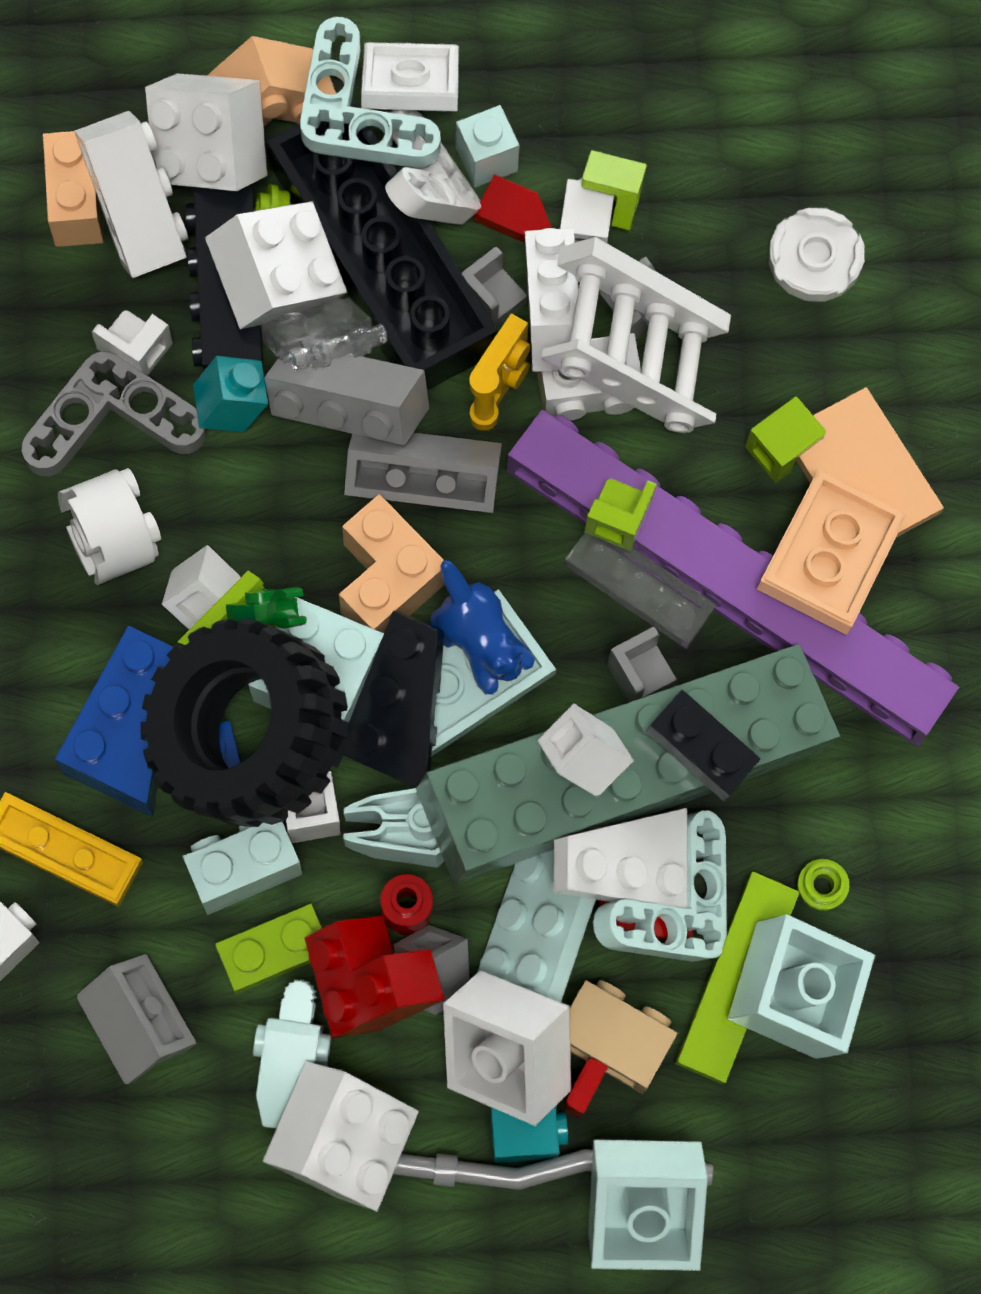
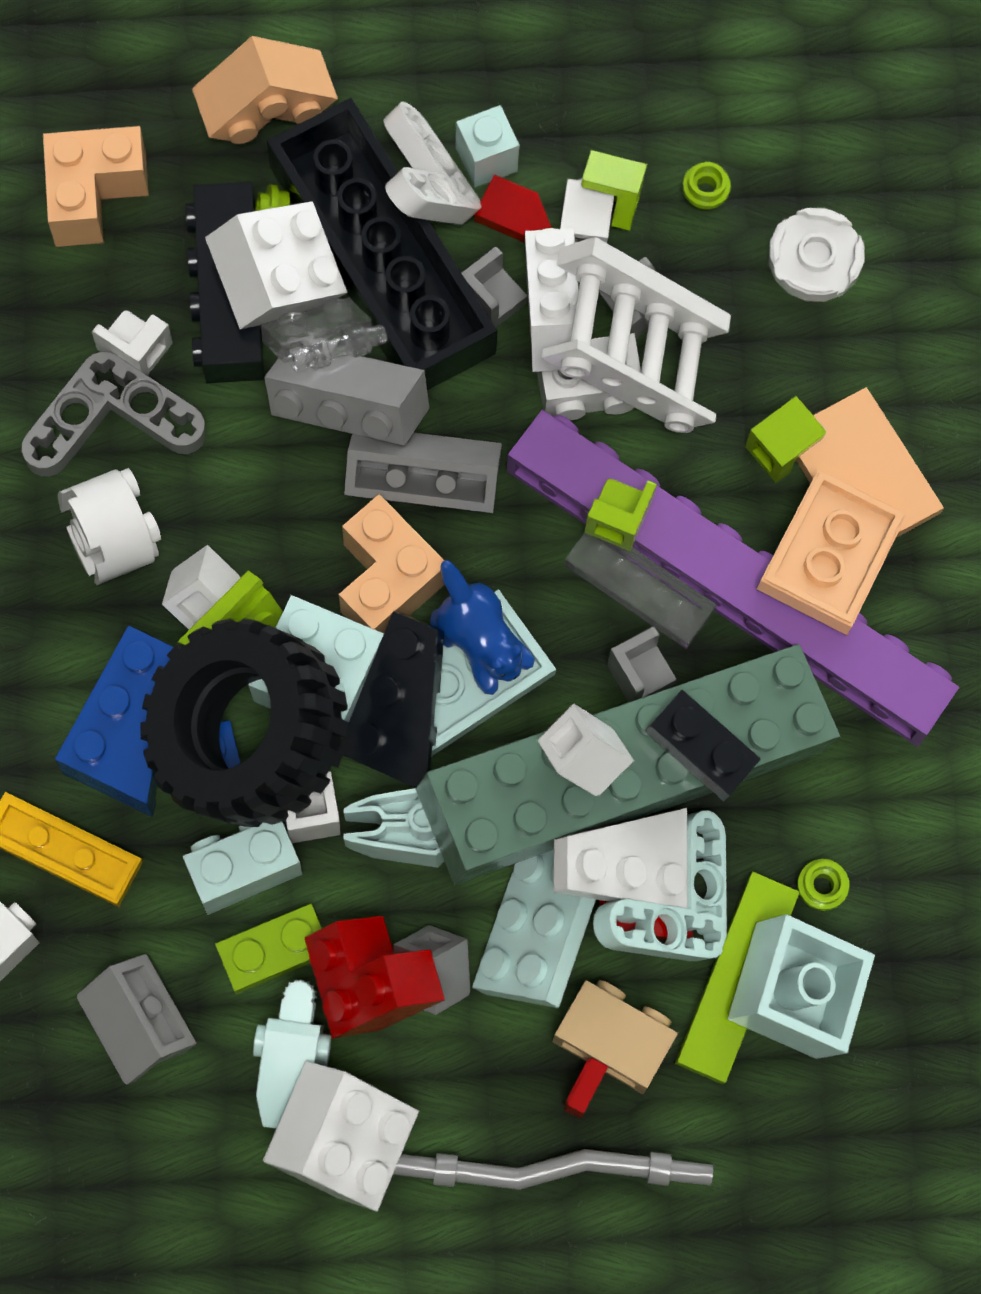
white brick [74,111,188,278] -> none
white brick [145,74,267,191] -> none
teal brick [193,356,268,432] -> none
green plate [226,586,307,629] -> none
light aqua beam [300,17,441,168] -> none
white tile [361,43,459,111] -> none
red brick [380,874,433,935] -> none
white brick [443,970,571,1126] -> none
yellow plate [469,313,531,431] -> none
teal brick [490,1106,568,1163] -> none
light aqua brick [588,1140,707,1270] -> none
none -> lime plate [682,162,731,210]

